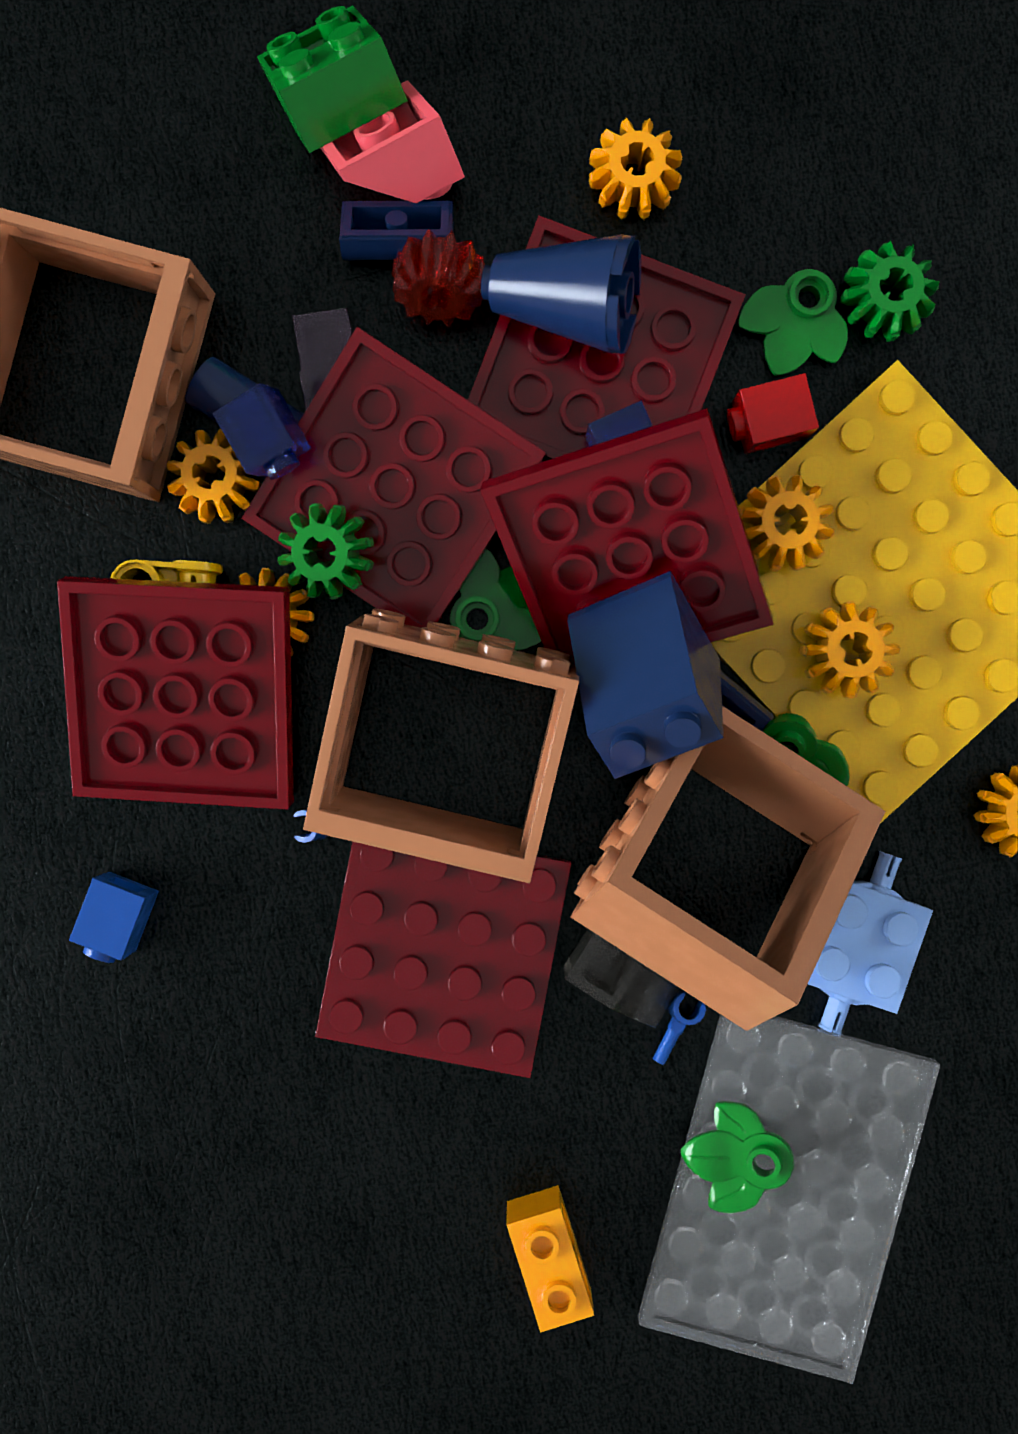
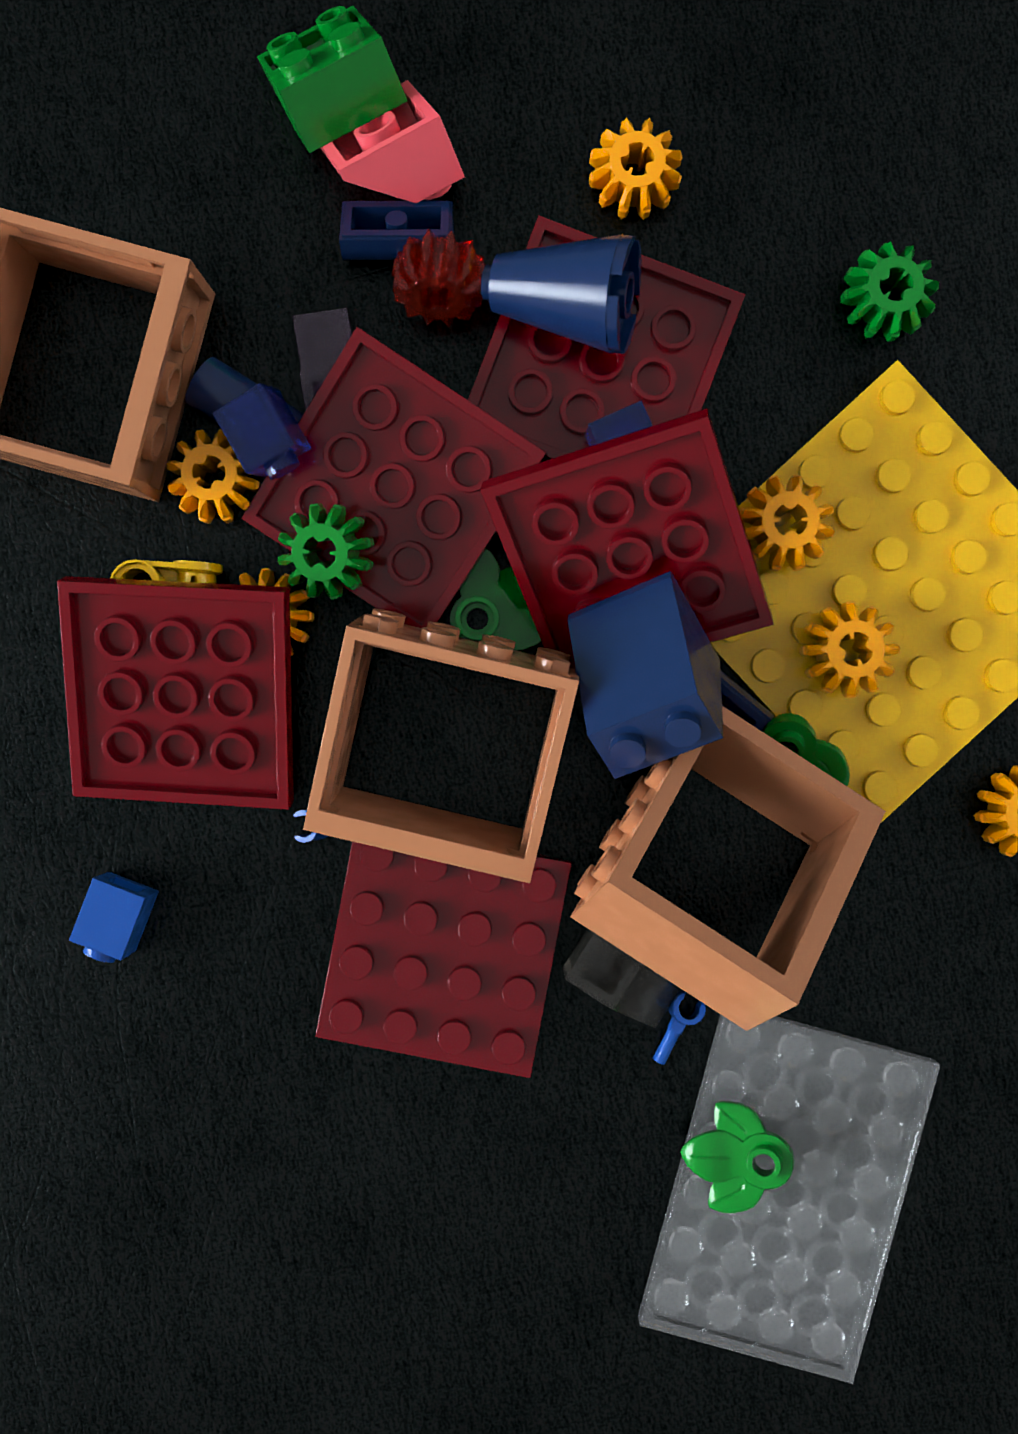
light orange brick [506,1185,594,1333] -> none
red brick [727,373,819,454] -> none
green plate [738,269,848,376] -> none
light blue plate [808,851,933,1035] -> none

